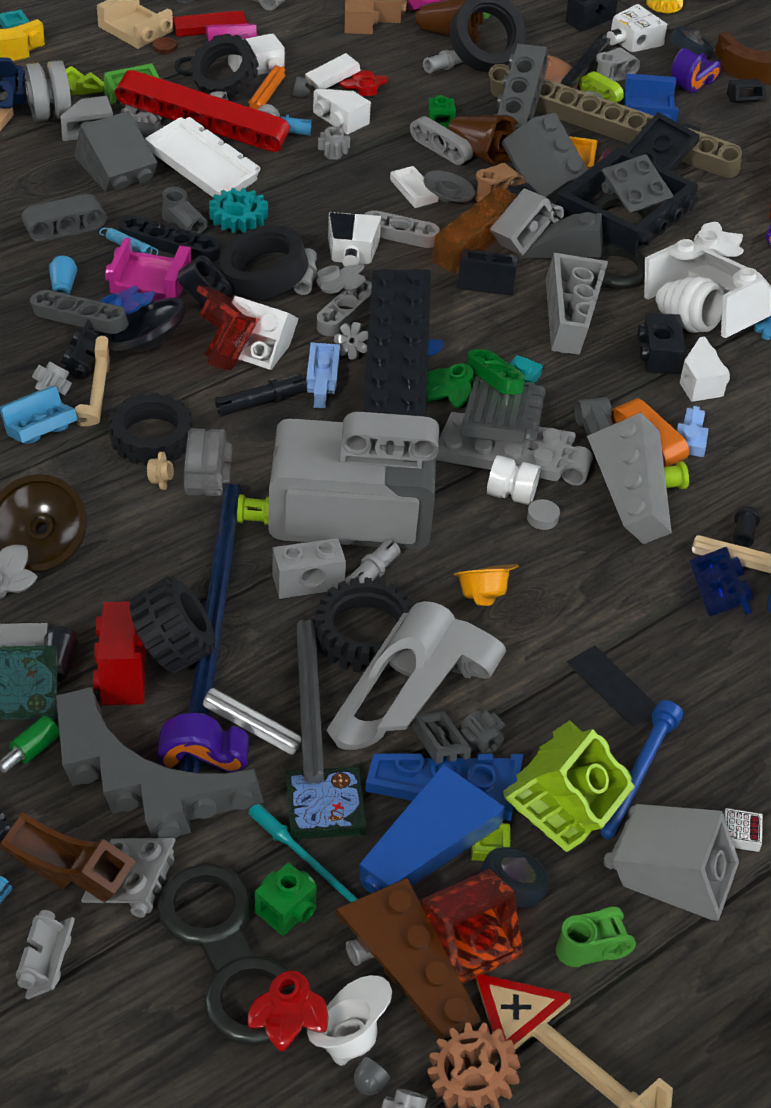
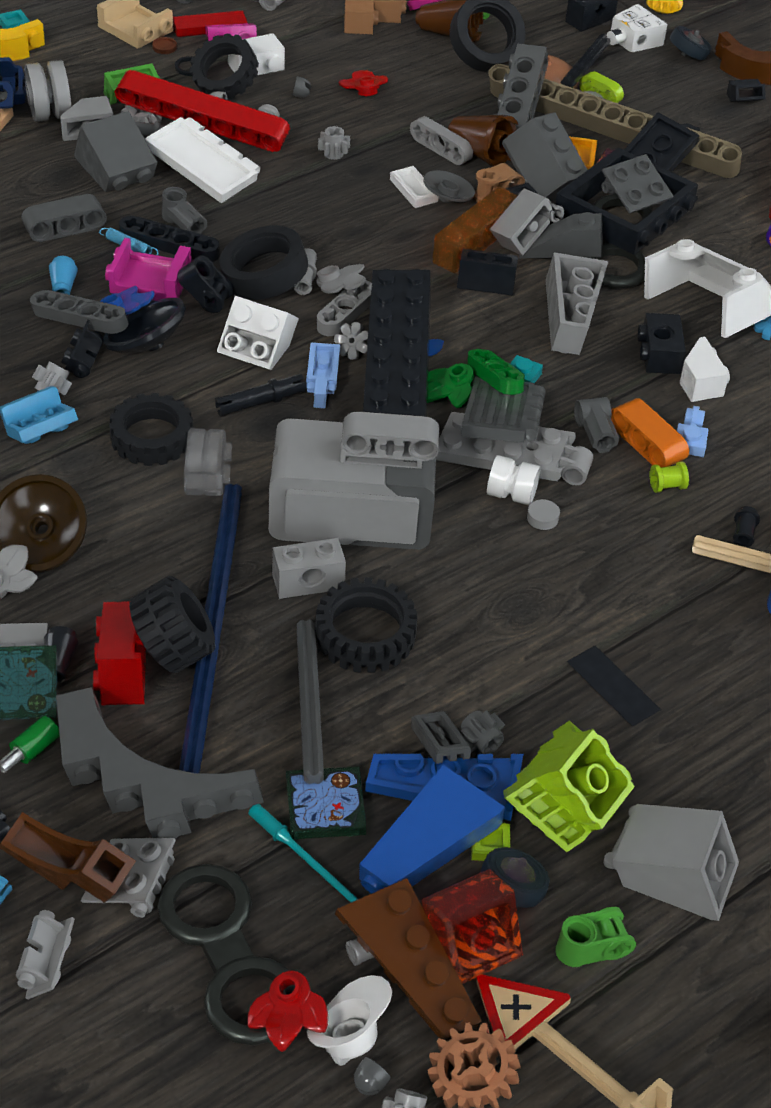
lime slope [66,66,104,95] -> none
tan hinge [75,336,110,426] -> none
tan plate [147,452,174,490] -> none
dark purple animal [157,712,249,773] -> none
clear red panel [197,285,259,371] -> none
light grey axle [203,688,302,755] -> none
teal gear [209,188,268,233] -> none
lime bush [237,494,269,526] -> none
orange axle [248,65,285,110] -> none
green brick [255,863,317,936] -> none
dark azure pin [281,114,312,136] -> none
white tile [305,53,361,89] -> none
white slope [313,89,371,134] -> none
light grey panel [326,601,506,750] -> none
white torso [328,212,381,267] -> none
light grey pin [345,539,401,586] -> none
light grey beam [364,210,439,248] -> none
light grey pin [423,50,463,74] -> none
green brick [427,95,456,129] -> none
light orange piece [454,564,519,606] -> none
light grey wedge [587,413,672,544] -> none
light grey piece [596,48,640,82] -> none
blue piece [601,700,683,839] -> none
blue panel [623,74,679,122] -> none
white piece [656,276,724,333] -> none
dark purple animal [671,48,721,94] -> none
clear blue bracket [690,546,754,617] -> none
white plate [694,222,744,257] -> none
tile [724,808,763,852] -> none

